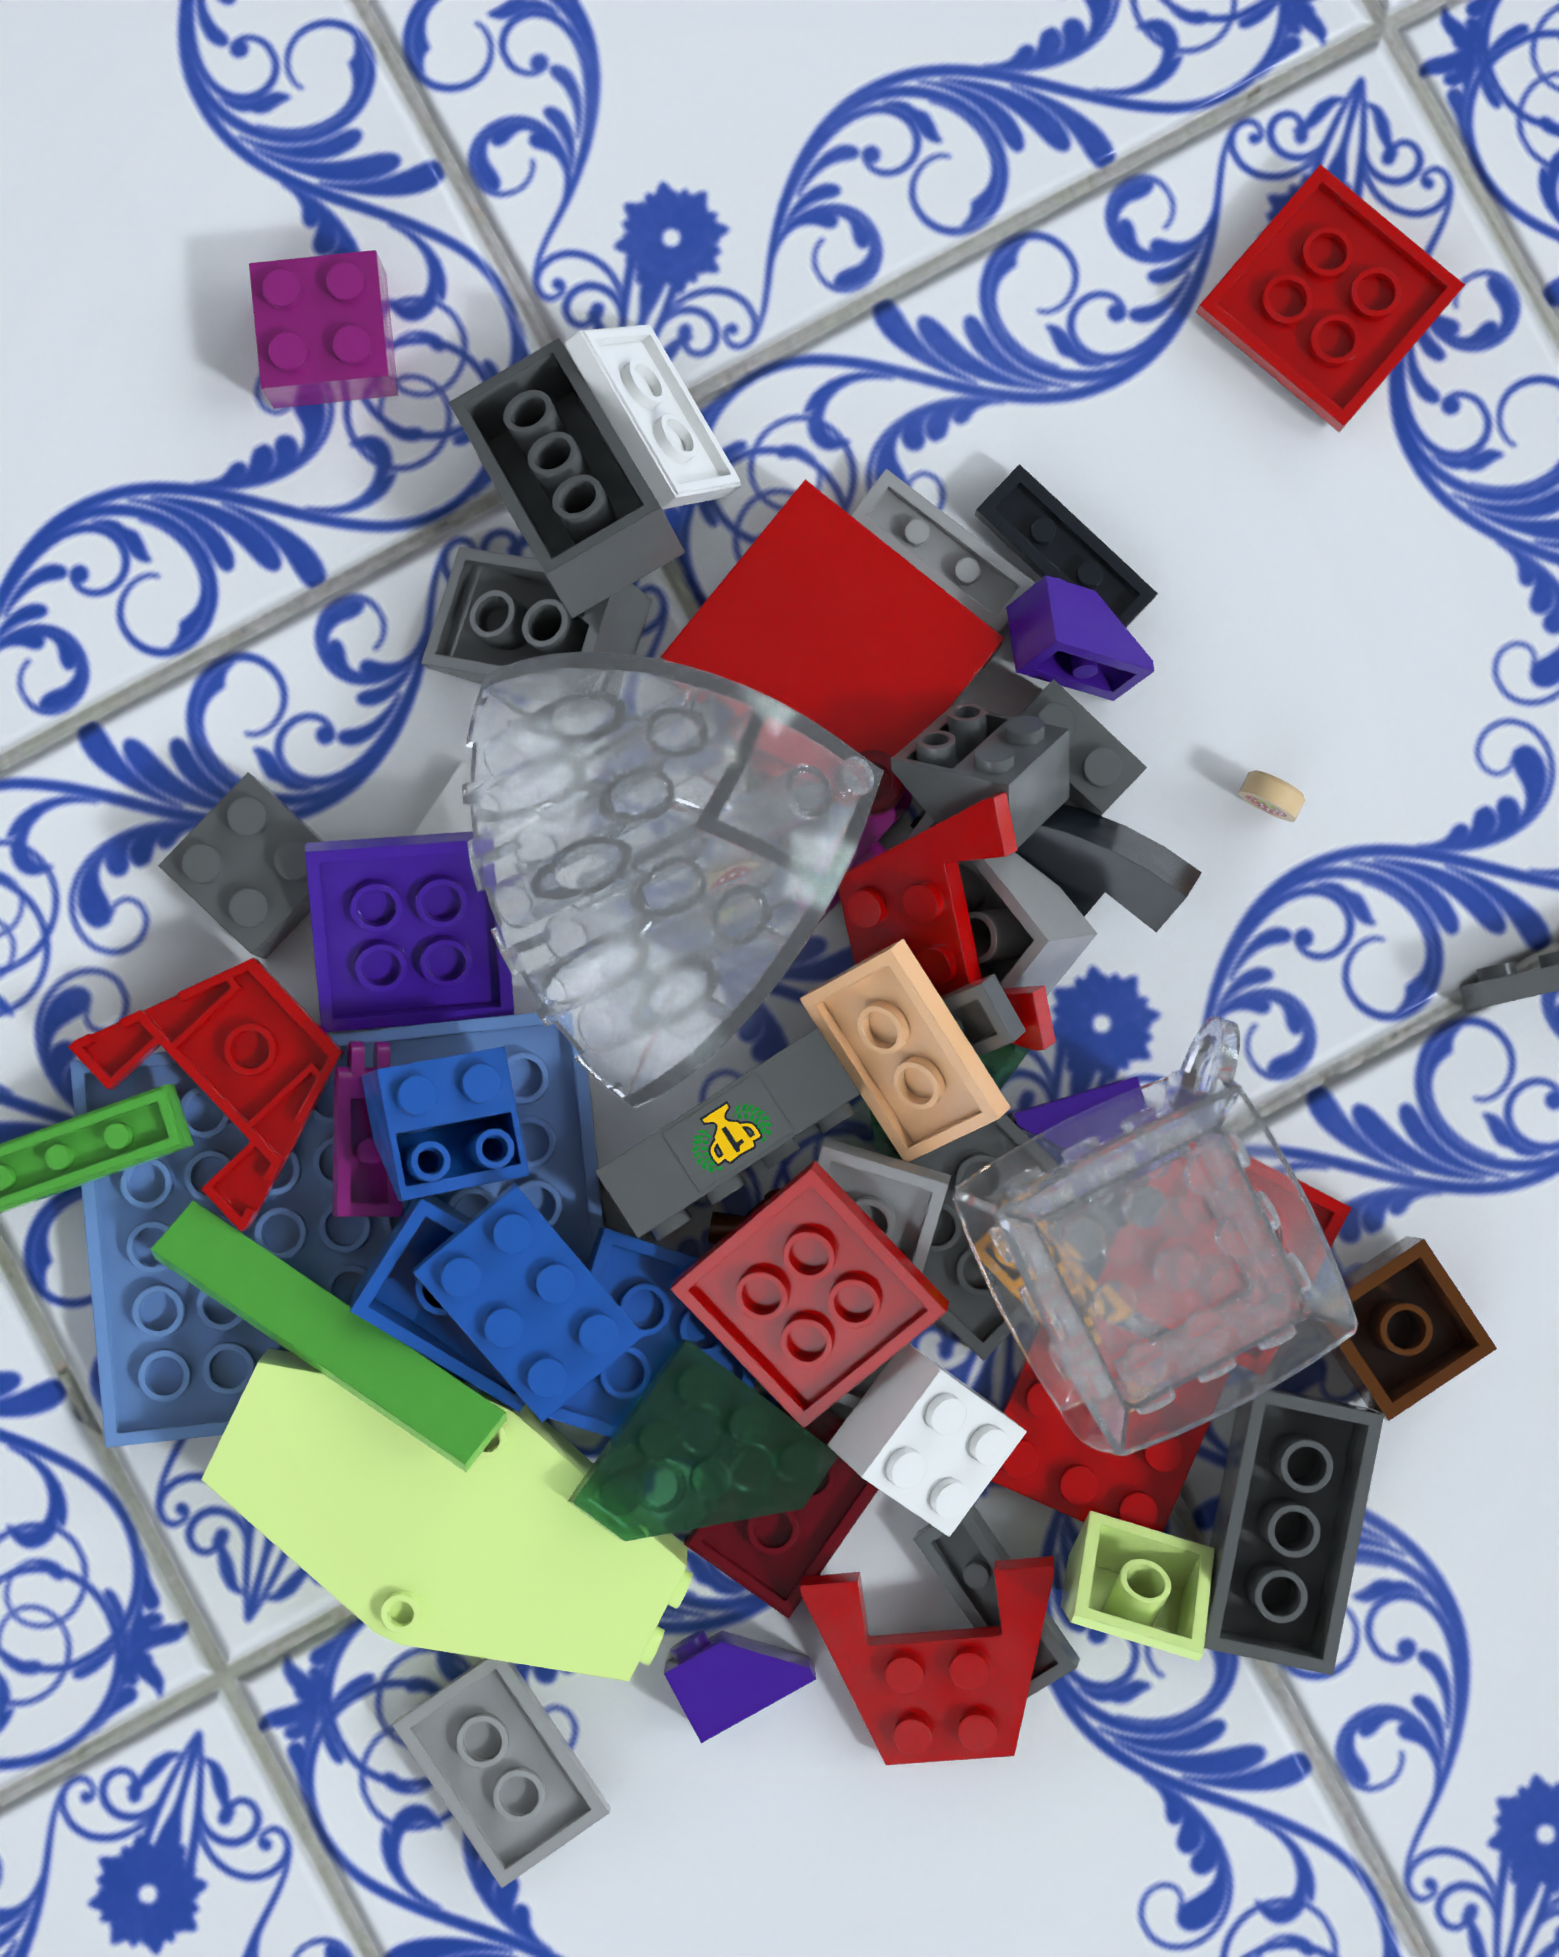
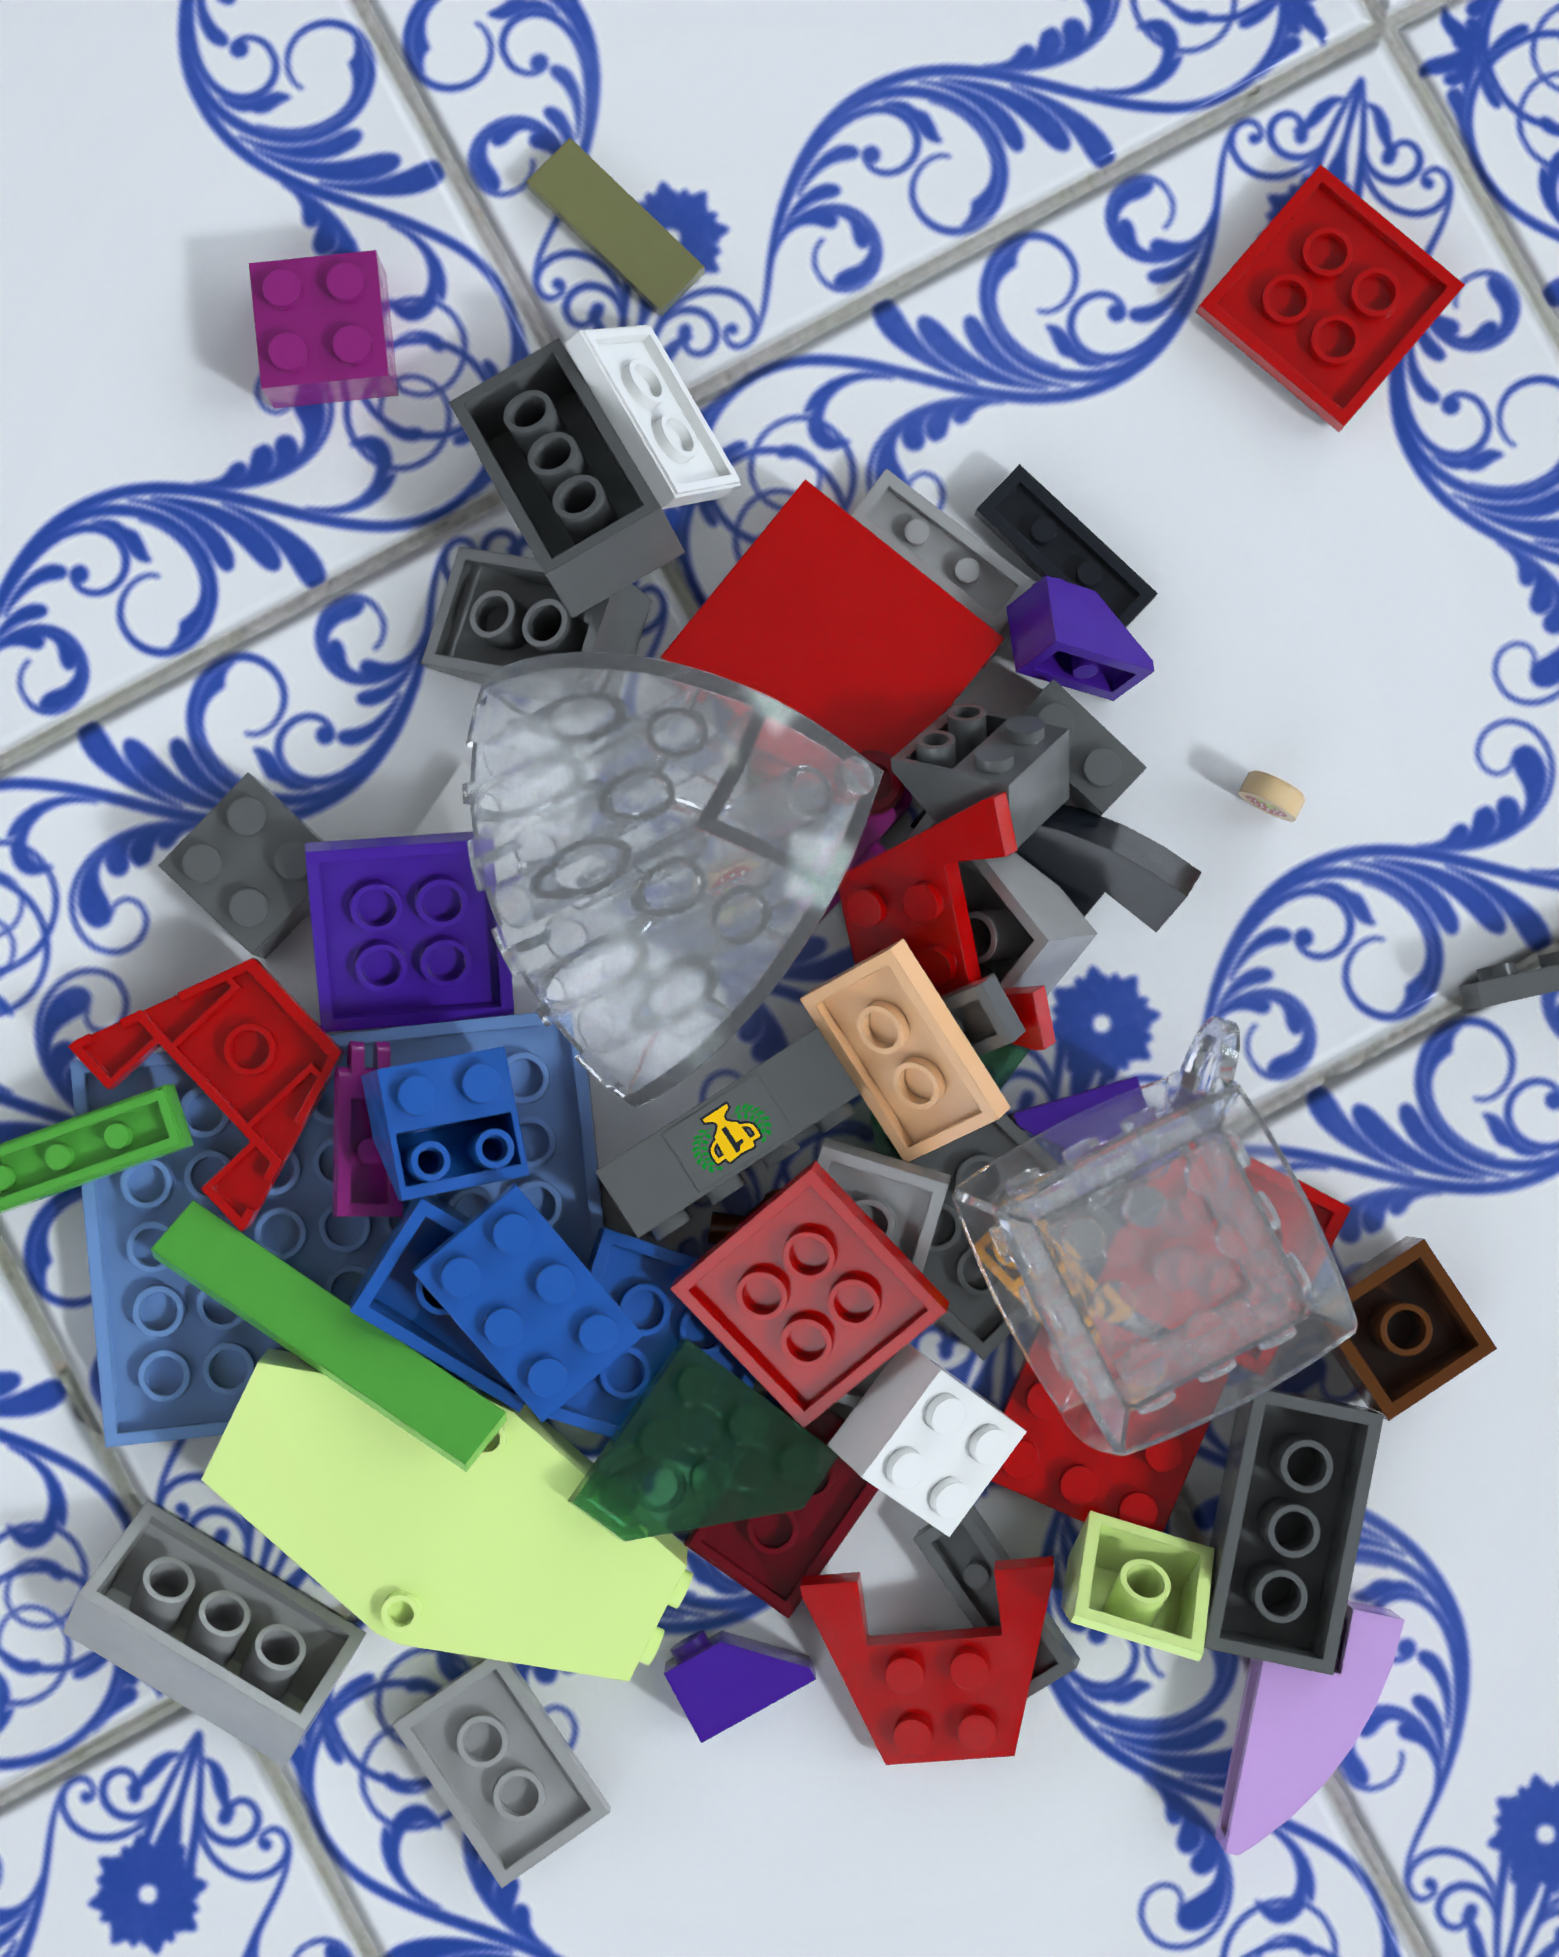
none -> light grey slope [63,1500,367,1767]
none -> olive tile [526,138,705,317]
none -> lavender slope [1215,1600,1405,1855]

